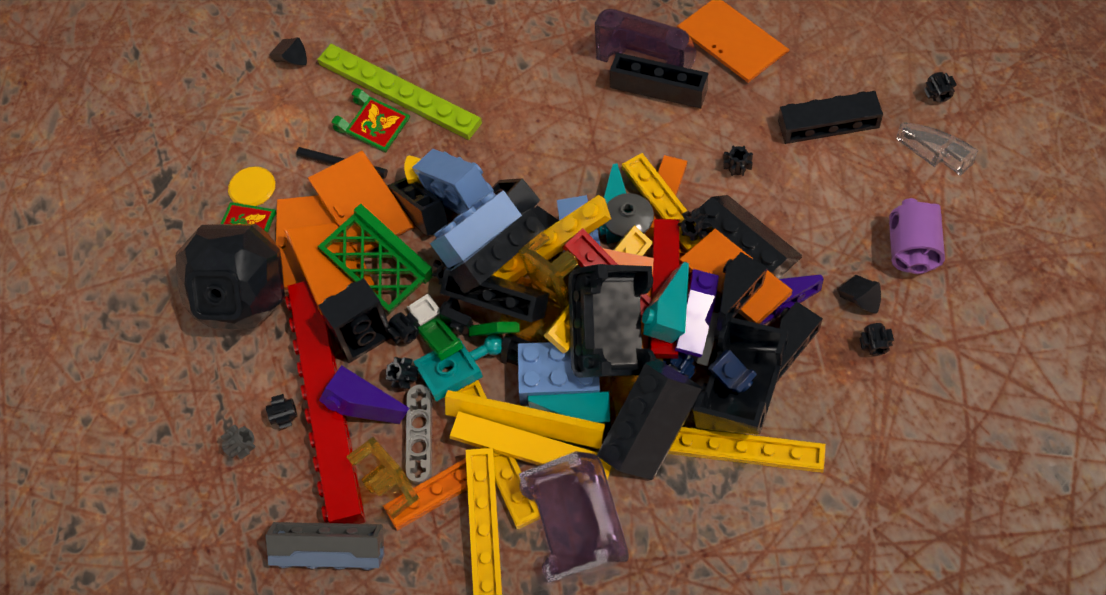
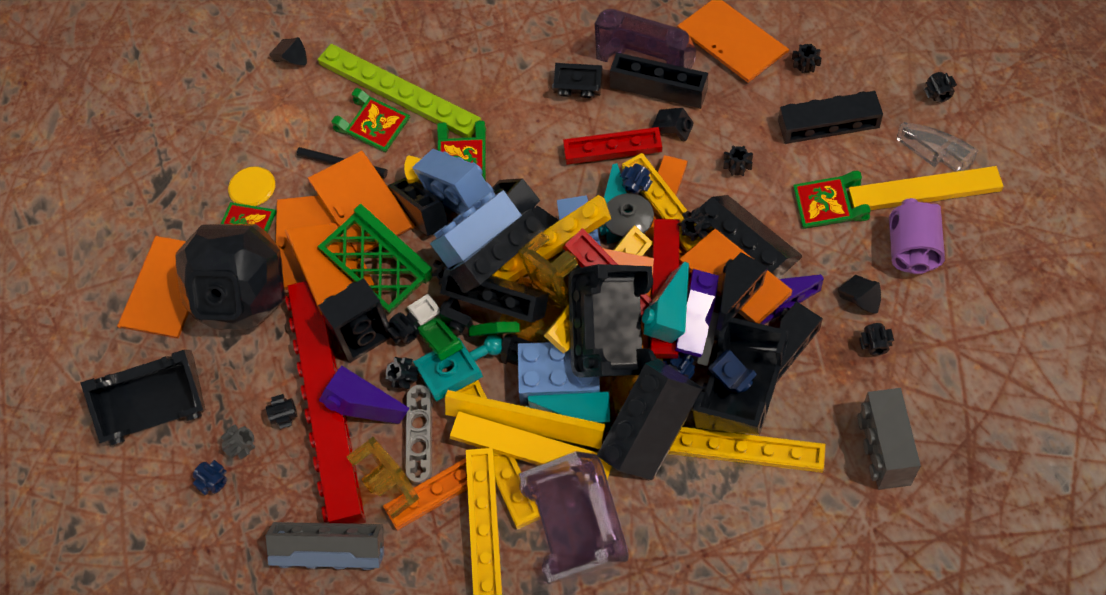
none -> black windscreen [80,350,206,446]
none -> orange container [117,236,189,339]
none -> dark blue gear [193,460,227,495]
none -> flag [437,121,486,181]
none -> black bracket [552,63,603,98]
none -> red plate [563,127,662,165]
none -> dark blue gear [620,163,653,195]
none -> black bracket [651,108,694,141]
none -> black gear [792,44,822,73]
none -> flag [793,170,871,229]
none -> yellow tile [848,166,1004,210]
none -> dark grey brick [857,388,921,490]

